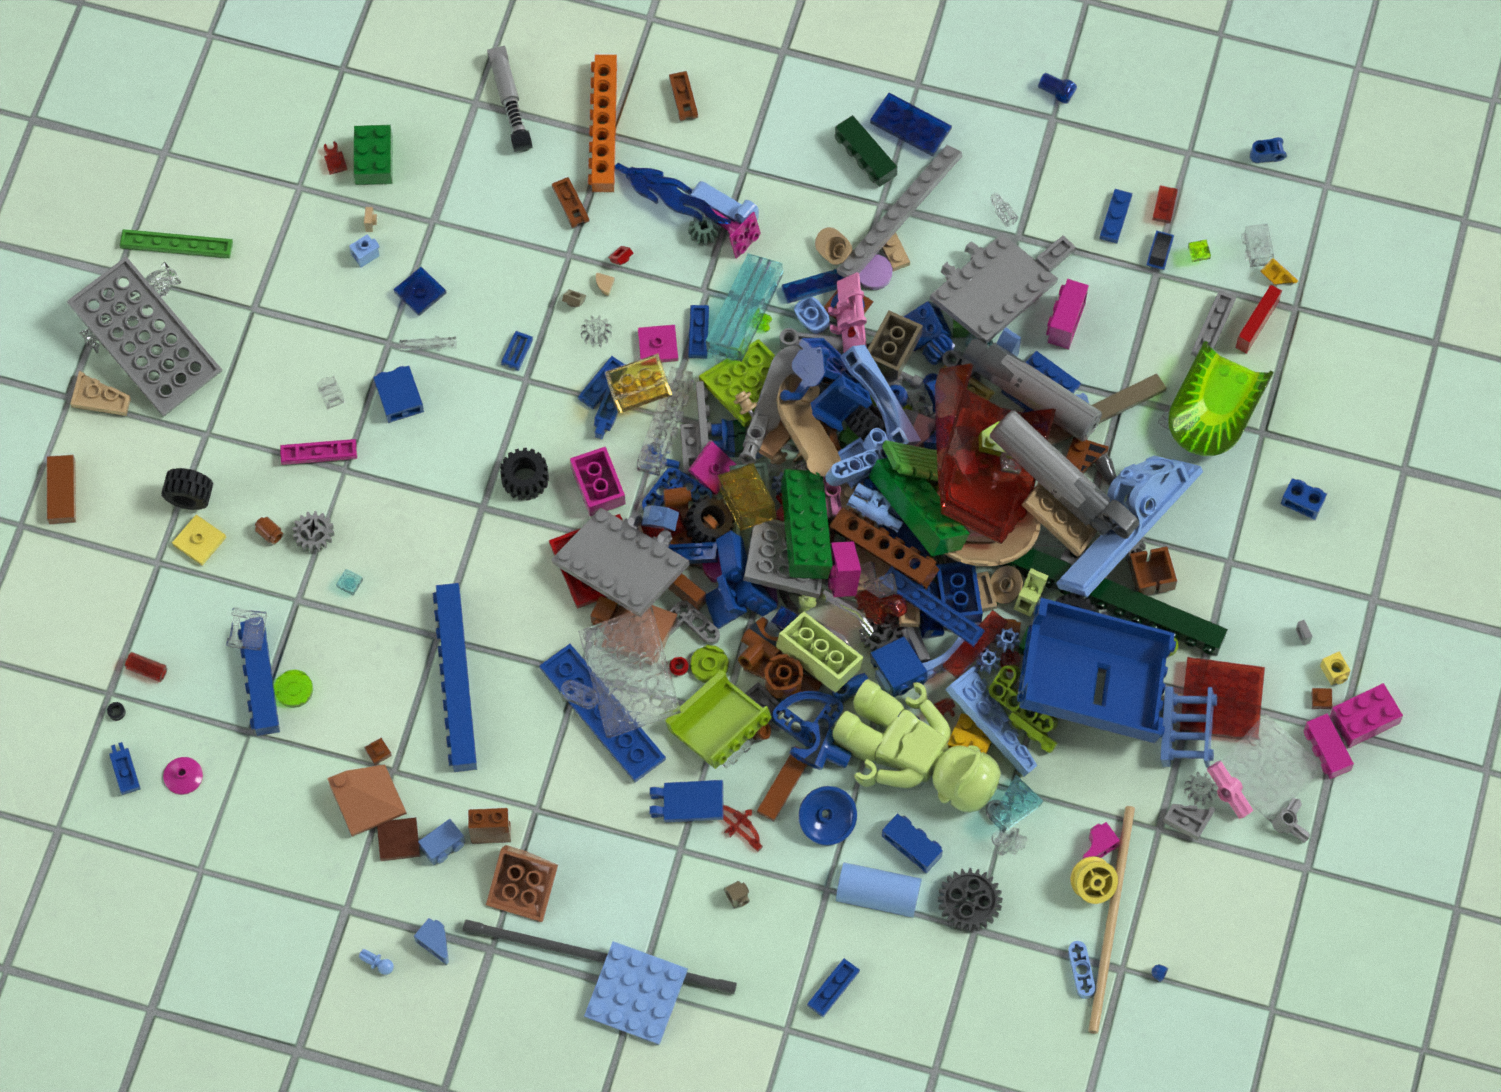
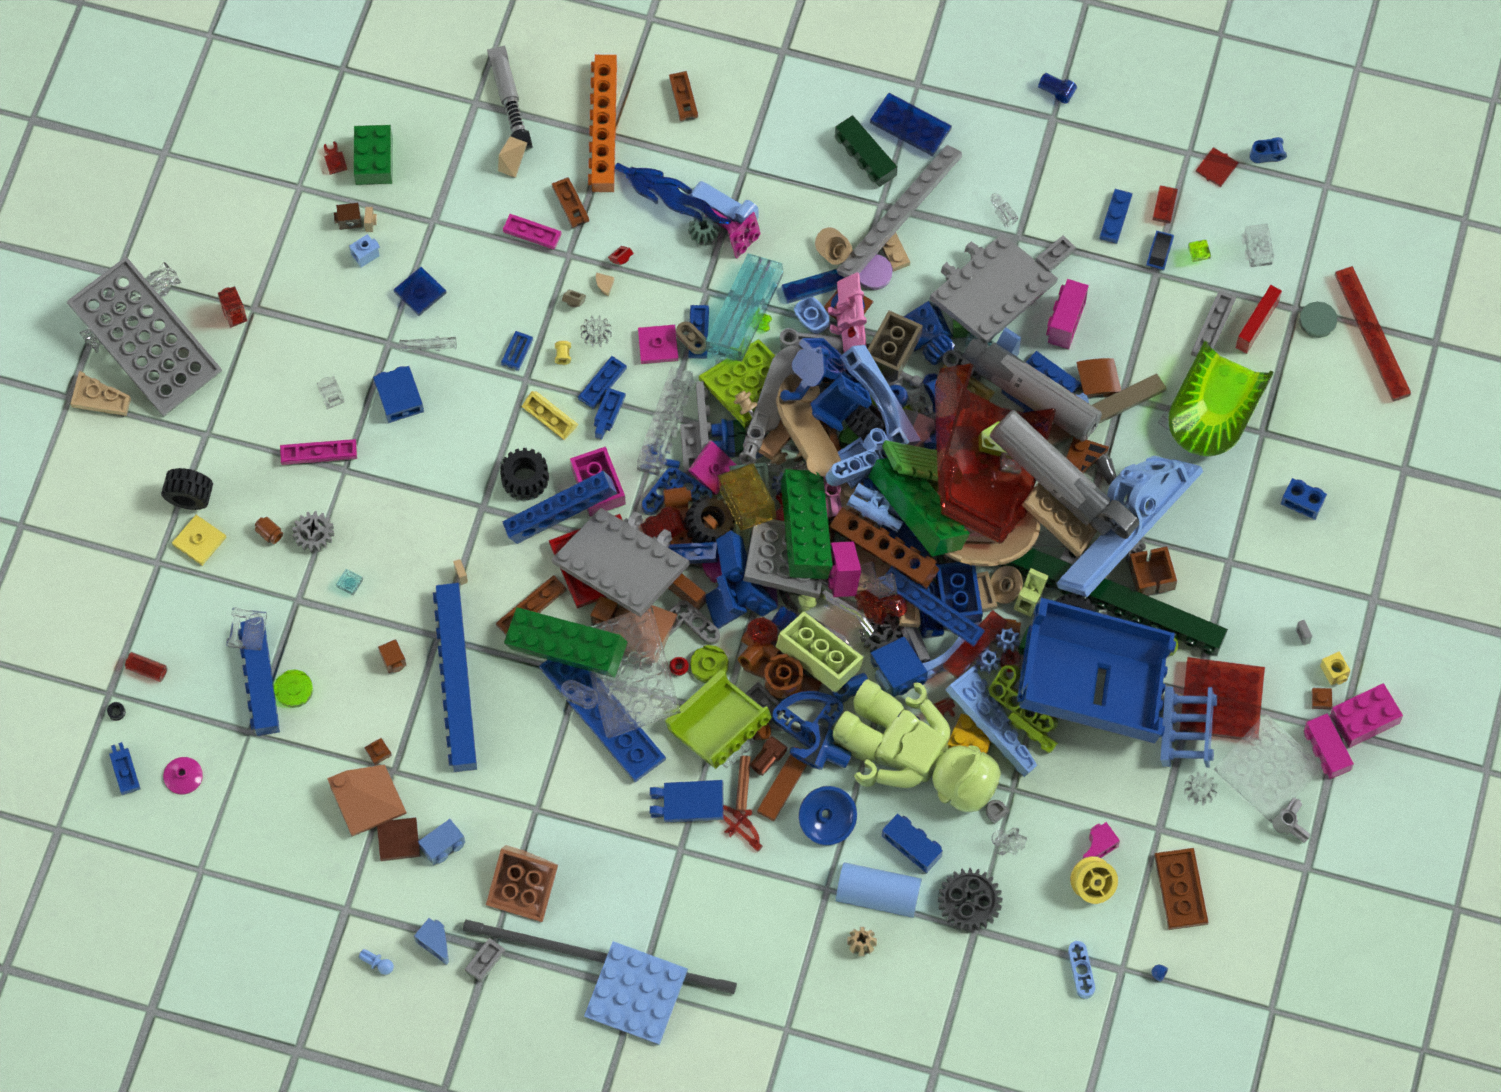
dark orange piece [47,455,76,524] -> none
bright green tile [120,229,233,258] -> none
dark orange panel [468,808,511,844] -> none
clear yellow brick [605,354,672,413] -> none
medium blue slope [641,505,679,531] -> none
dark tan plate [724,881,750,908] -> none
blue plate [807,958,860,1017] -> none
clear light blue wing [990,775,1044,833] -> none
tan piece [1088,806,1135,1034] -> none
light grey wing [1163,804,1215,841] -> none
bright pink piece [1207,760,1253,819] -> none
yellow tile [1260,258,1298,284] -> none
none -> clear red brick [218,286,247,328]
none -> reddish brown brick [334,202,362,230]
none -> dark orange brick [378,639,407,673]
none -> tan tile [453,559,468,585]
none -> light grey plate [465,938,506,982]
none -> dark orange tile [496,575,567,635]
none -> tan slope [498,136,527,177]
none -> blue brick [502,471,617,544]
none -> dark pink plate [503,214,562,250]
none -> green brick [504,607,628,678]
none -> light yellow slope [521,391,578,440]
none -> light yellow bush [555,341,571,365]
none -> dark tan plate [676,321,708,354]
none -> nougat axle [736,755,751,812]
none -> clear red gear [747,618,778,646]
none -> copper piece [750,736,788,776]
none -> tan piece [847,927,877,957]
none -> dark orange slope [1076,358,1121,398]
none -> dark orange tile [1154,848,1209,930]
none -> clear red piece [1196,147,1239,187]
none -> sand green tile [1299,301,1337,338]
none -> clear red plate [1335,266,1411,402]

